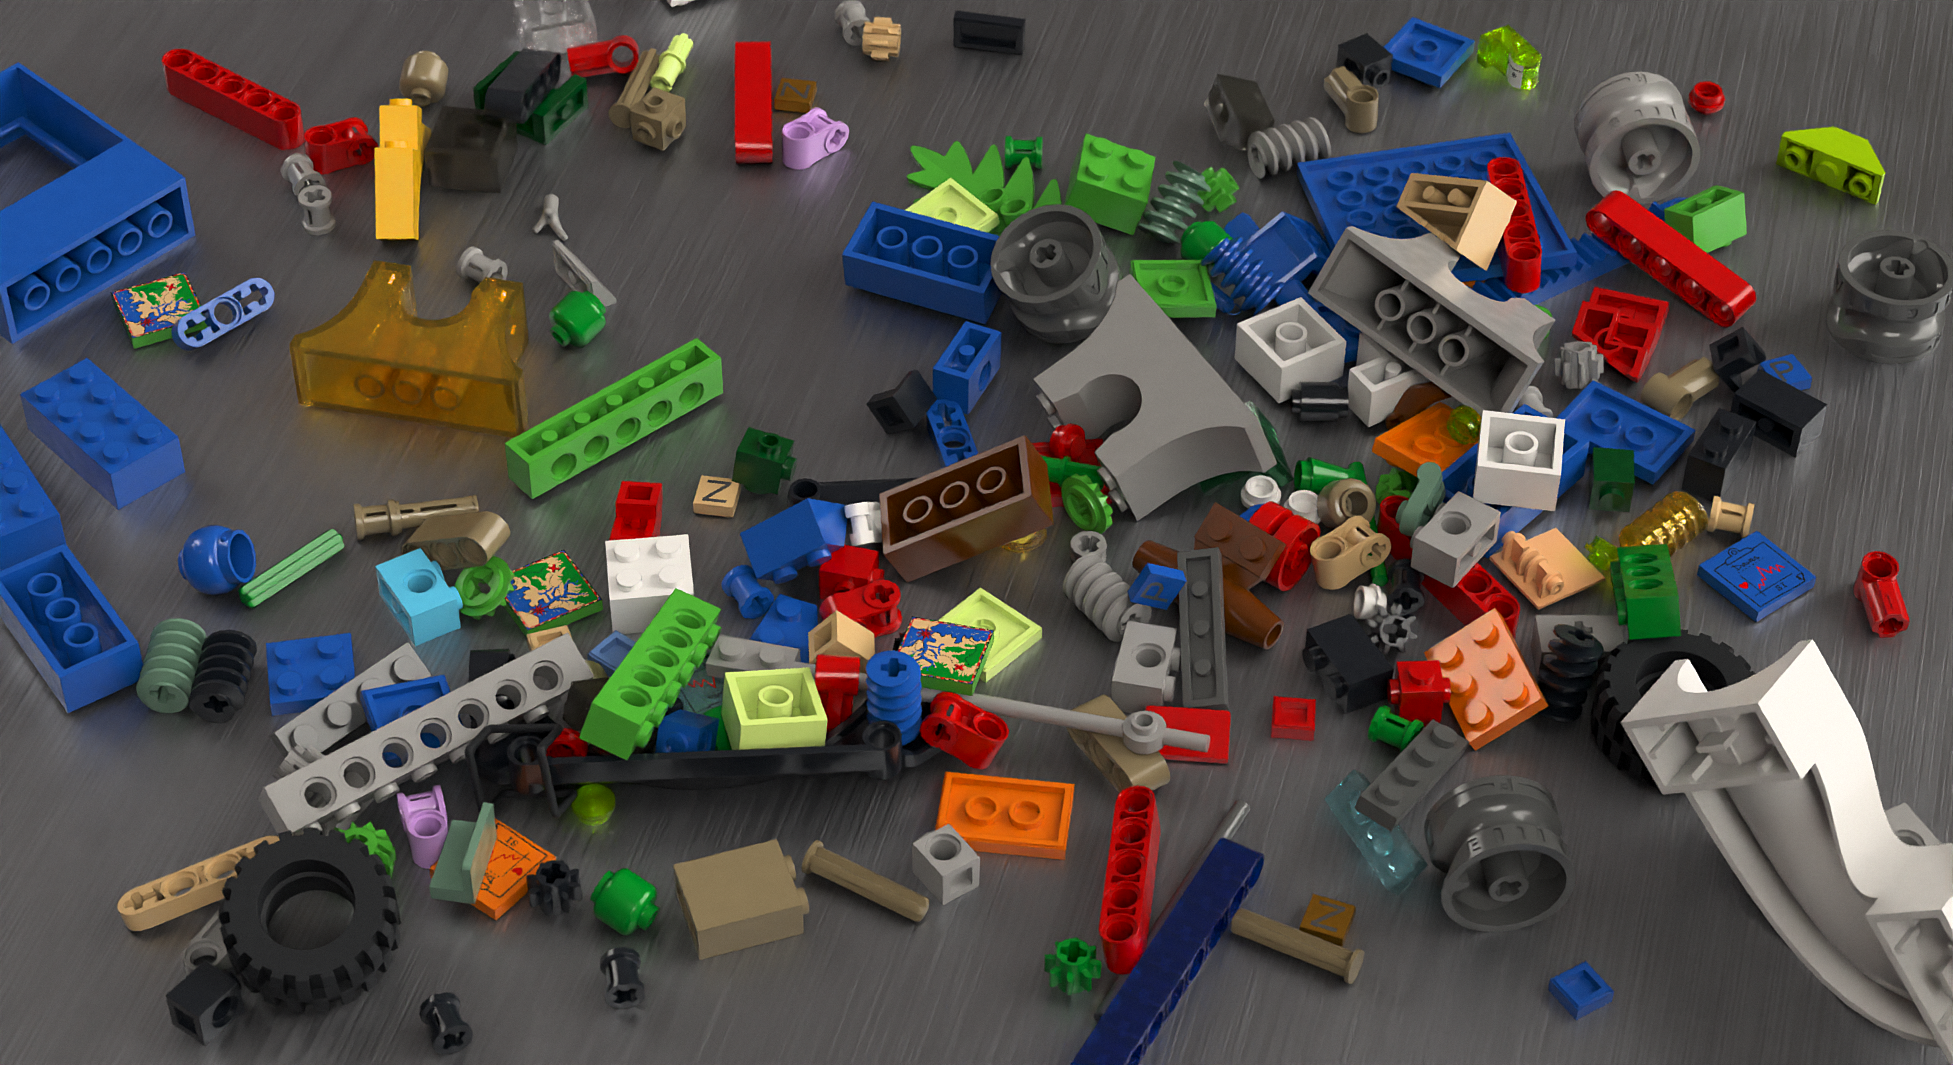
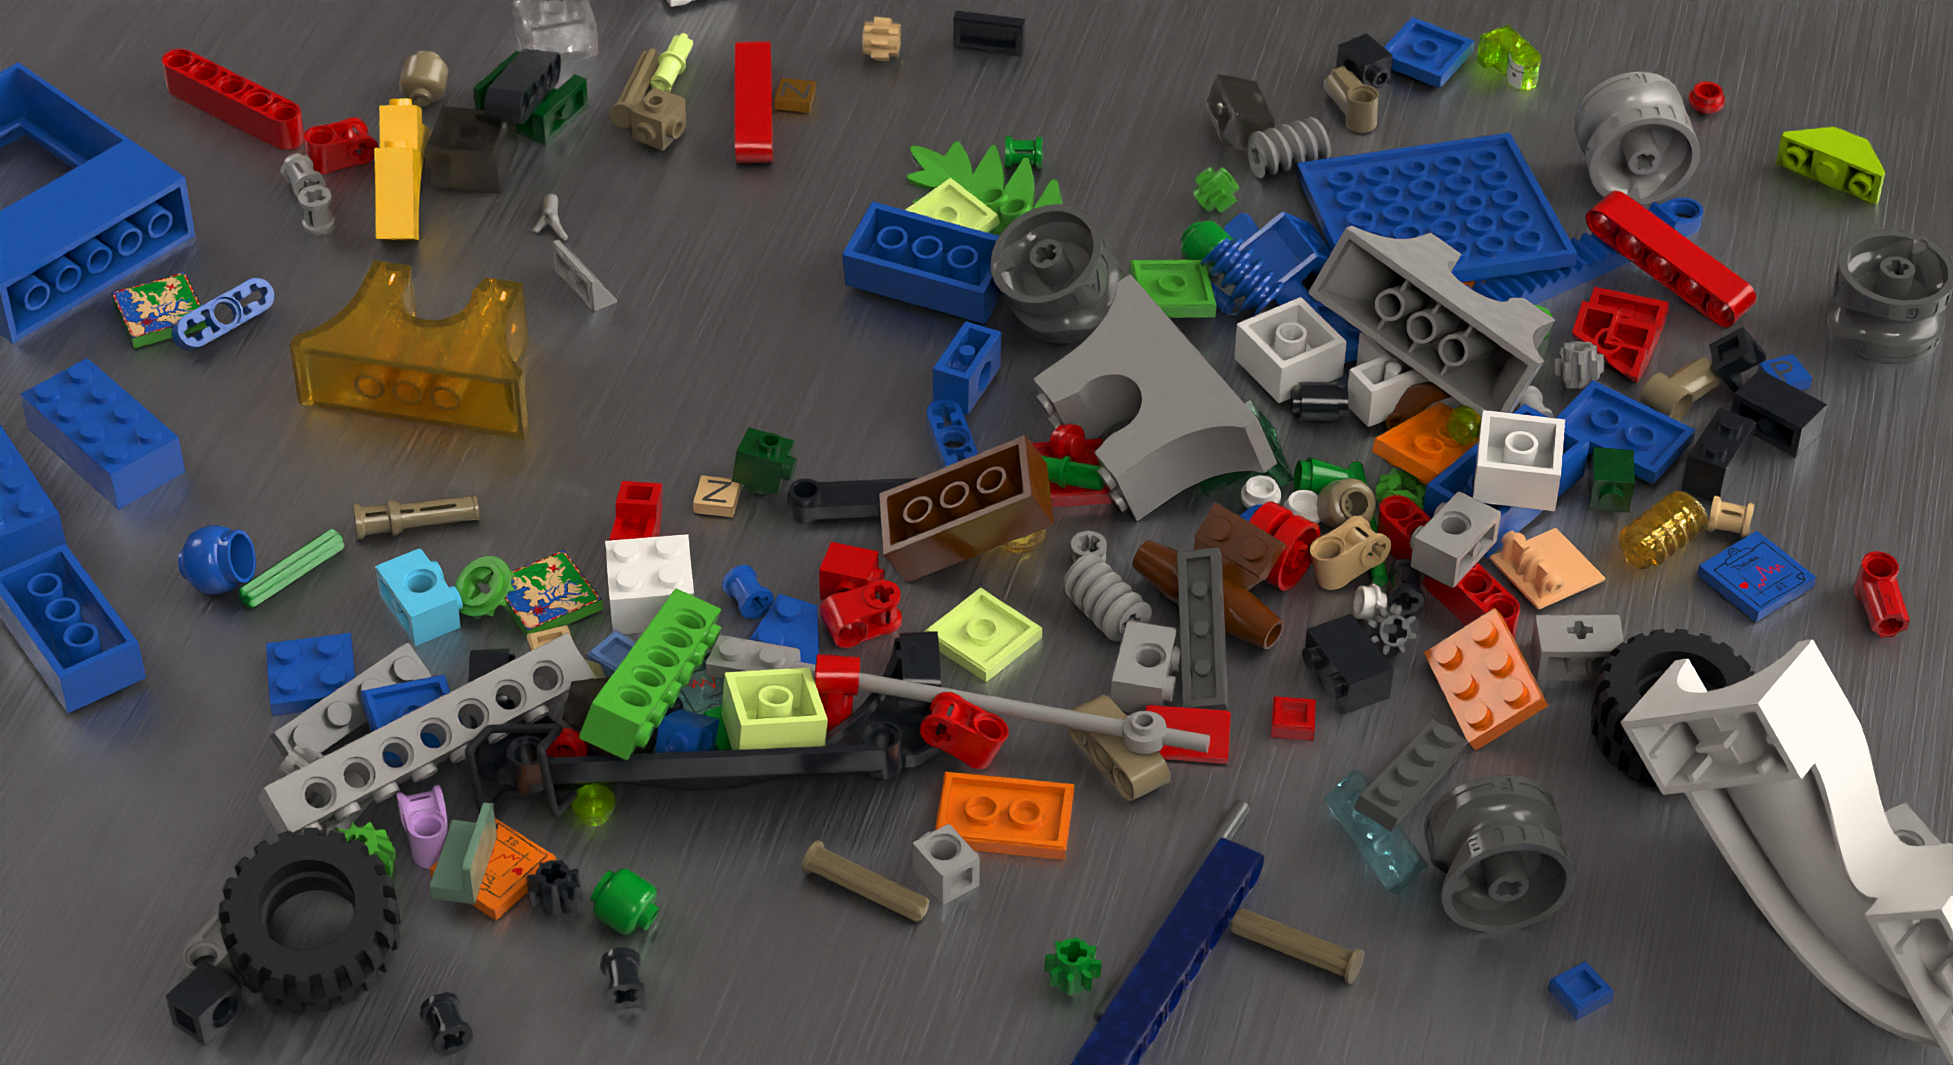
tan beam [117,835,279,931] -> none
sand green piece [136,618,206,713] -> none
black piece [189,630,257,723] -> none
dark tan beam [401,511,511,570] -> none
light grey bush [457,246,508,293] -> none
bright green brick [505,338,723,499] -> none
green head [548,290,606,348] -> none
red piece [567,35,639,77] -> none
dark tan brick [673,839,809,960] -> none
blue slope [740,498,848,584] -> none
lavender piece [782,108,849,170] -> none
tan brick [808,610,875,674] -> none
light grey bush [835,0,871,46] -> none
white plate [844,502,883,546] -> none
black panel [866,369,937,435] -> none
blue piece [866,651,922,746] -> none
tile [897,616,994,696] -> none
bright green gear [1061,473,1113,534] -> none
bright green brick [1064,134,1156,235] -> none
red beam [1099,786,1161,975] -> none
blue tile [1127,563,1186,610] -> none
sand green piece [1136,160,1212,244] -> none
pearl gold tile [1299,894,1356,947] -> none
green bush [1367,705,1424,753] -> none
red brick [1387,660,1451,727] -> none
tan wedge [1396,173,1517,271] -> none
sand green plate [1396,462,1446,538] -> none
red beam [1486,157,1542,293] -> none
black piece [1537,624,1604,722] -> none
clear neon green plate [1584,535,1618,571] -> none
green brick [1610,544,1681,640] -> none
bright green brick [1664,185,1747,253] -> none

